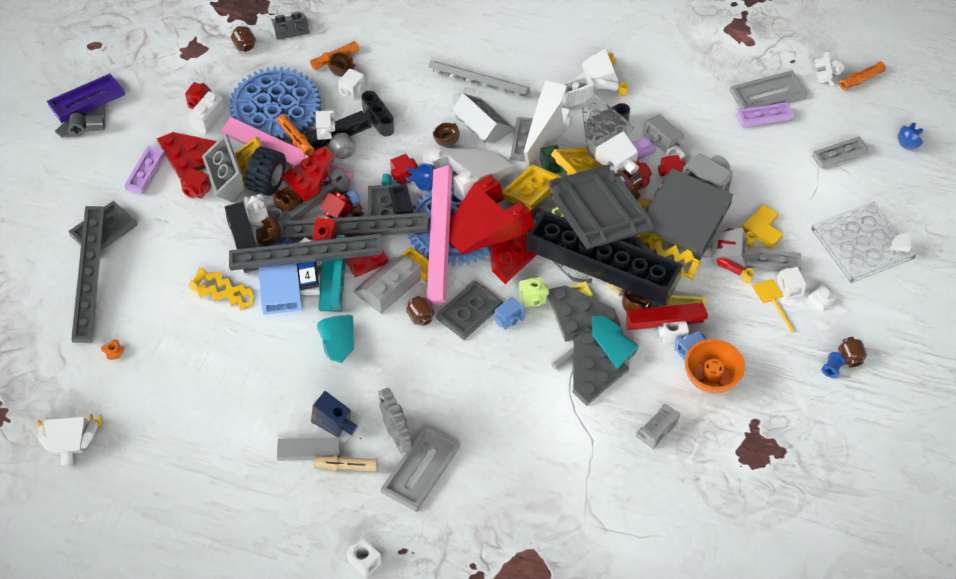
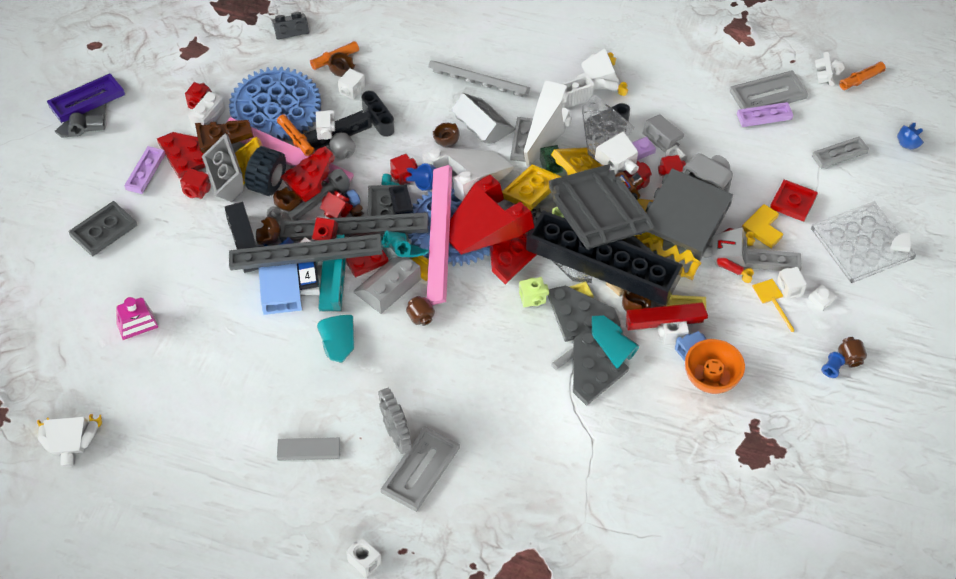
dark grey plate [71,206,105,343] -> none
orange plate [101,339,125,360] -> none
yellow piece [189,267,254,310] -> none
reddish brown head [231,26,256,52] -> none
white hips [244,193,269,228] -> none
dark blue torso [311,391,358,437] -> none
tan pin [314,455,377,472] -> none
dark grey tile [436,281,503,340] -> none
medium blue brick [495,297,525,330] -> none
light grey hinge [636,404,681,449] -> none
none -> dark pink torso [116,297,158,340]
none -> reddish brown wing [195,120,254,153]
none -> teal panel [382,231,429,257]
none -> red plate [770,179,818,222]

